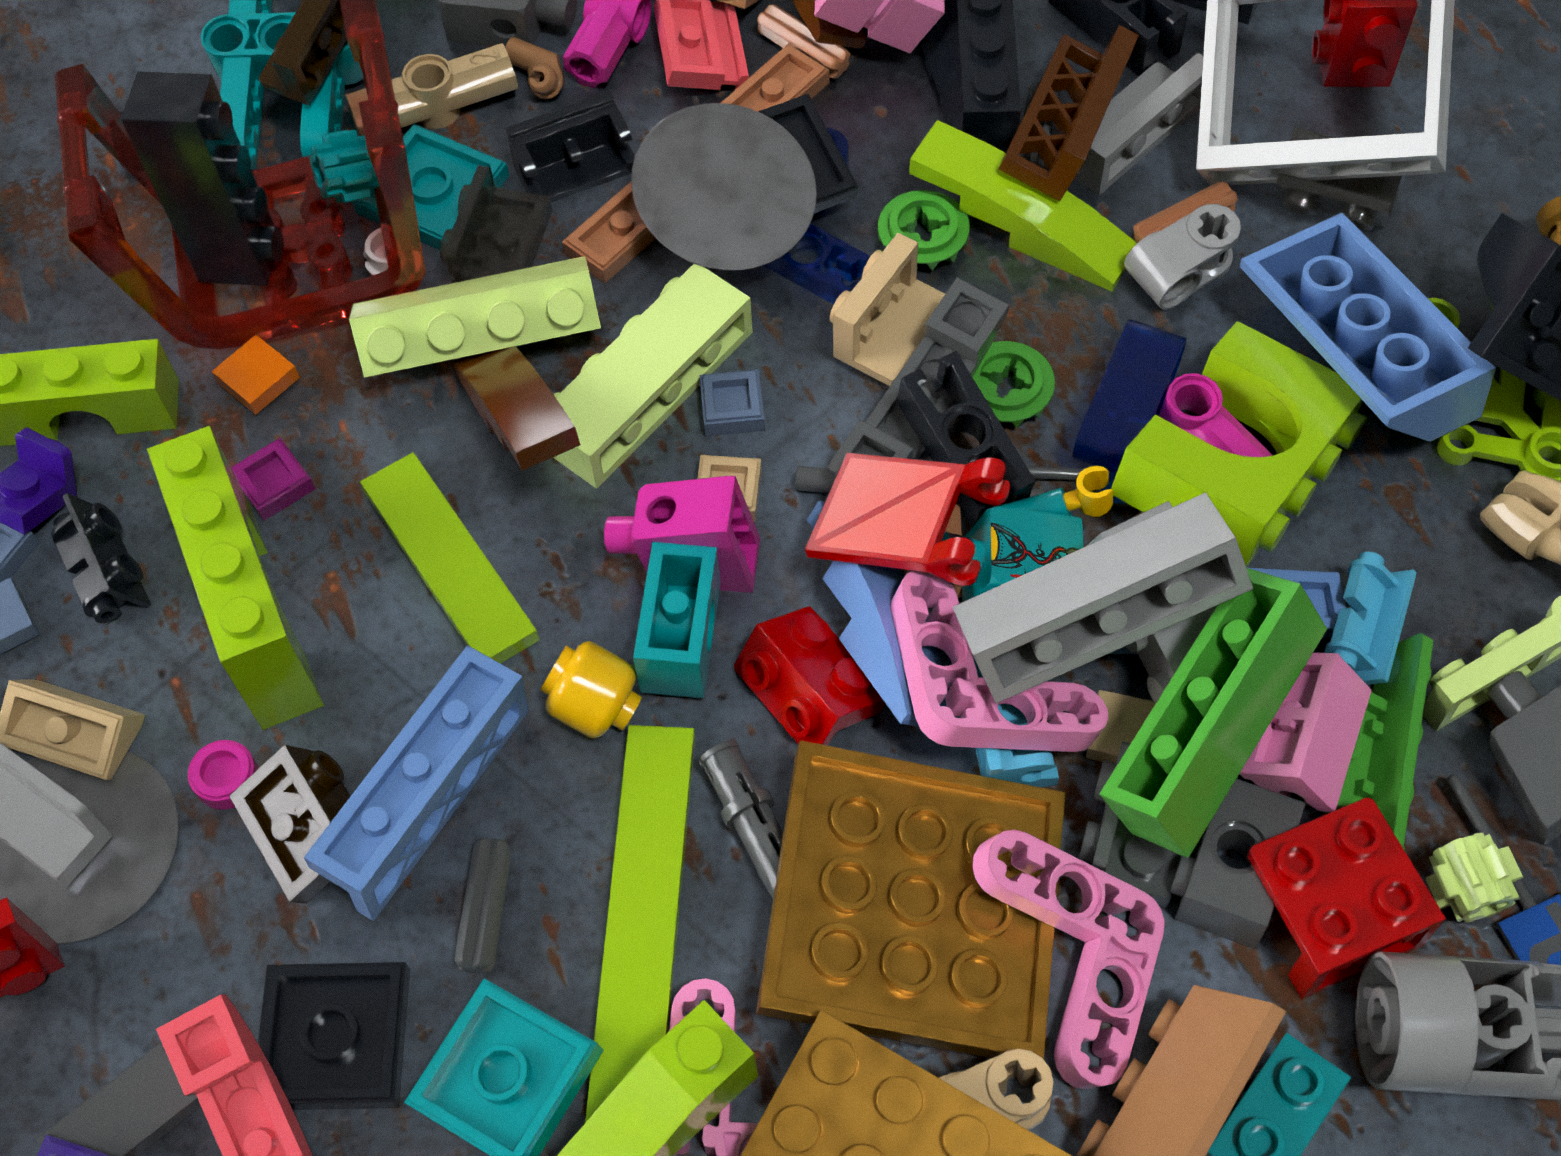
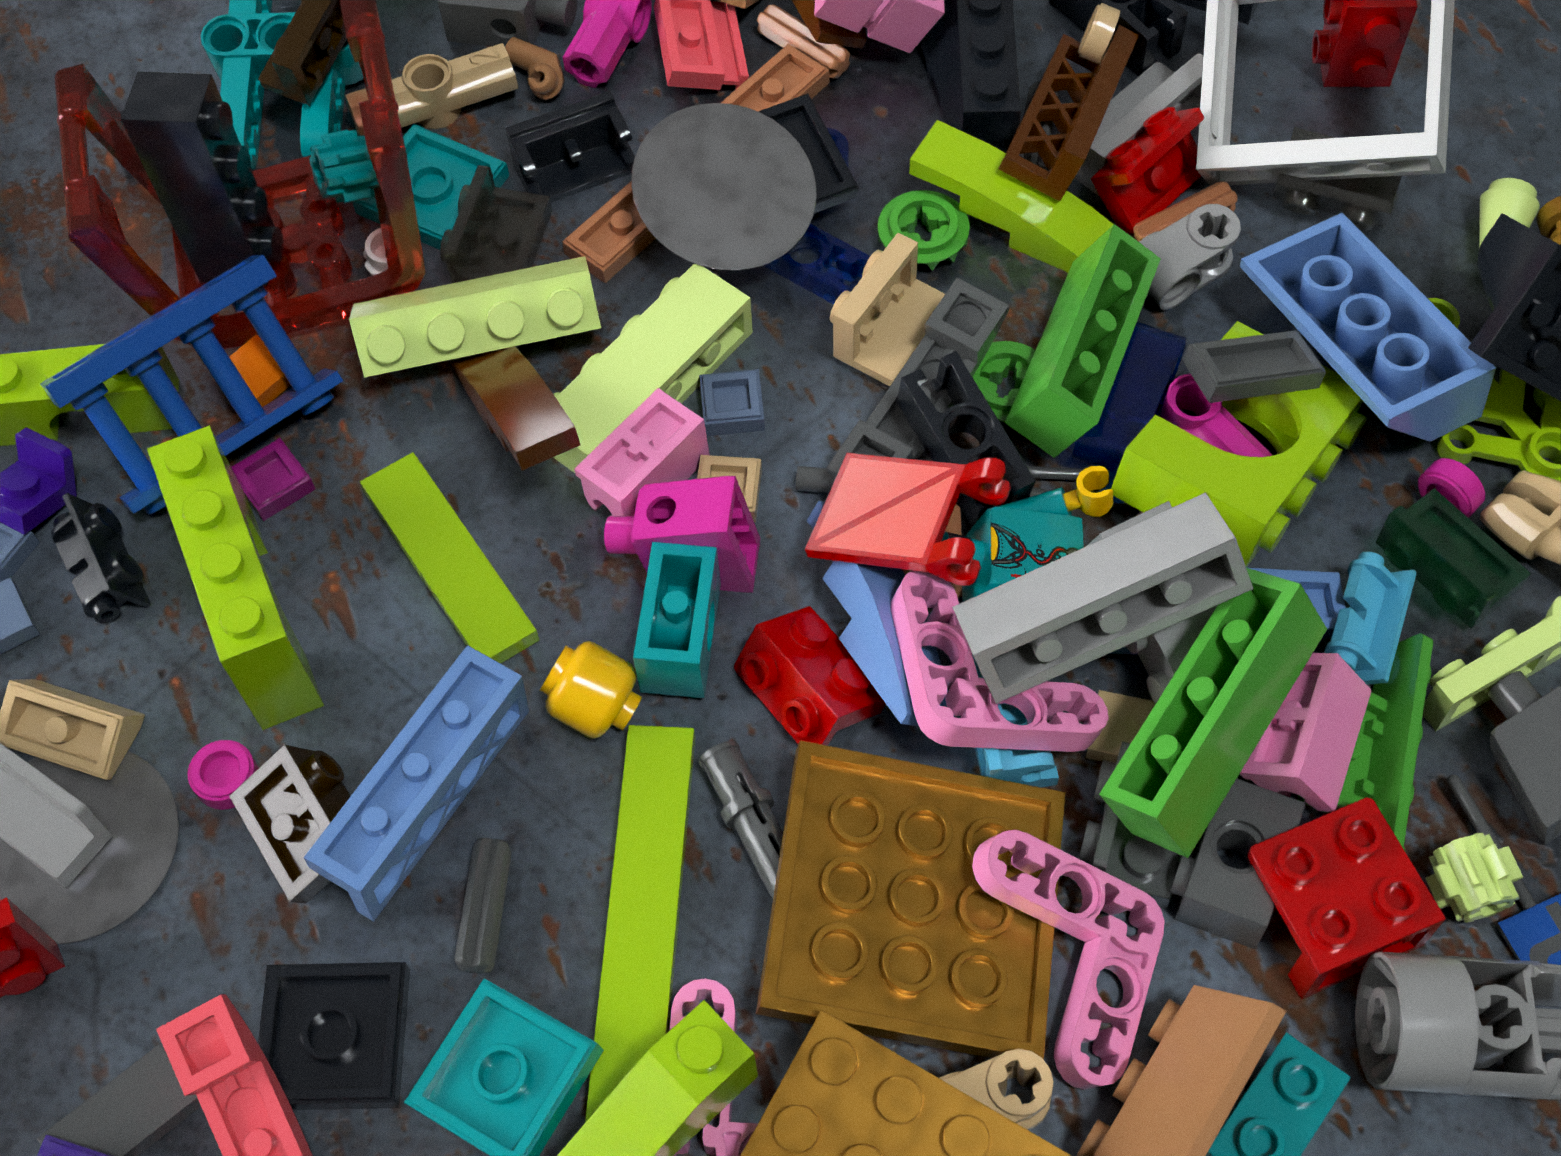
none -> blue fence [40,255,343,514]
none -> bright pink hinge [574,388,710,516]
none -> bright green brick [1005,224,1161,458]
none -> tan tile [1078,3,1120,64]
none -> red bracket [1090,107,1204,235]
none -> dark grey tile [1182,330,1326,403]
none -> clear green bracket [1375,489,1531,629]
none -> dark pink tile [1418,458,1485,521]
none -> yellowish green cone [1477,178,1540,256]

